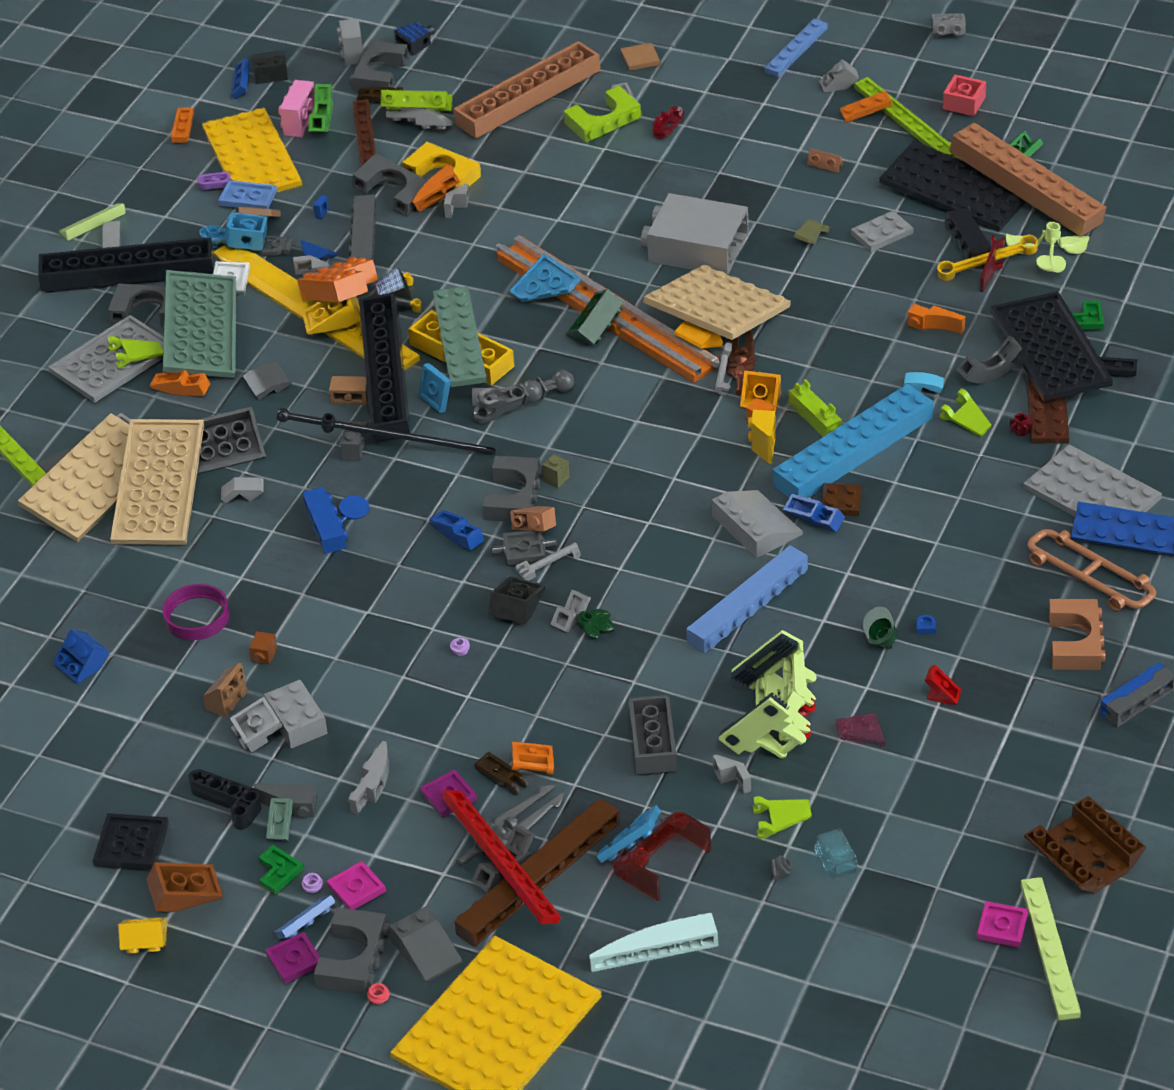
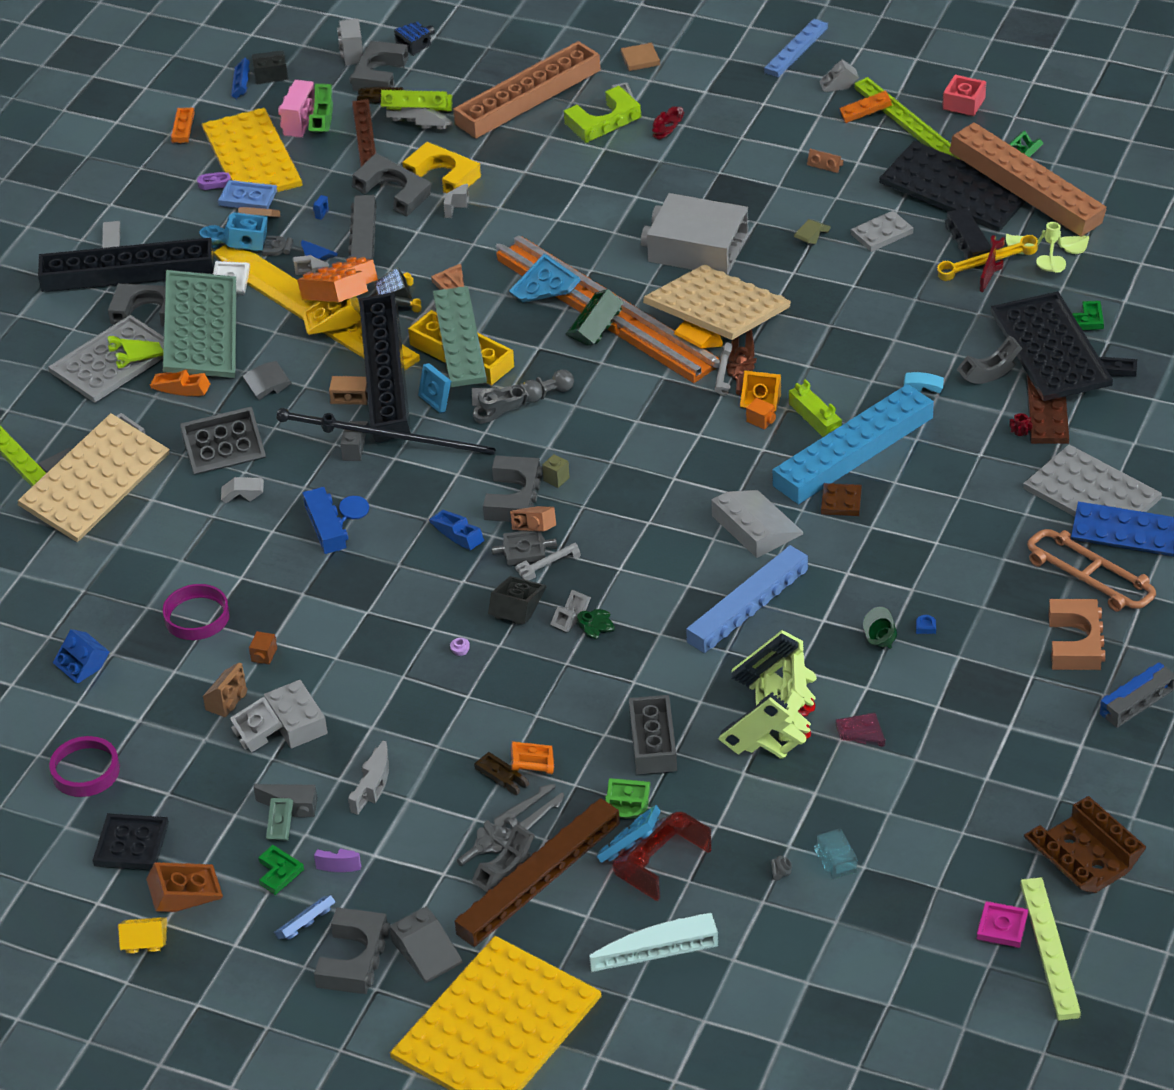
yellowish green slope [59,203,126,241] -> none
tan plate [110,419,204,545] -> none
black beam [188,769,262,830] -> none
magenta plate [265,932,320,984] -> none
lavender plate [302,873,323,893] -> none
dark pink plate [327,861,386,910] -> none
coral plate [367,983,389,1004] -> none
orange slope [412,164,460,212] -> none
magenta plate [420,769,477,818] -> none
red plate [441,790,561,924] -> none
light grey slope [713,755,751,794] -> none
yellow slope [748,410,776,464] -> none
lime flag [752,796,812,839] -> none
blue slope [783,494,845,533] -> none
orange slope [907,304,965,334] -> none
red slope [925,665,962,705] -> none
light grey plate [932,13,966,36] -> none
lime flag [939,388,992,437] -> none
none -> magenta piece [49,736,120,797]
none -> medium lavender slope [314,848,361,872]
none -> nougat wing [431,264,464,290]
none -> bright green slope [606,778,651,819]

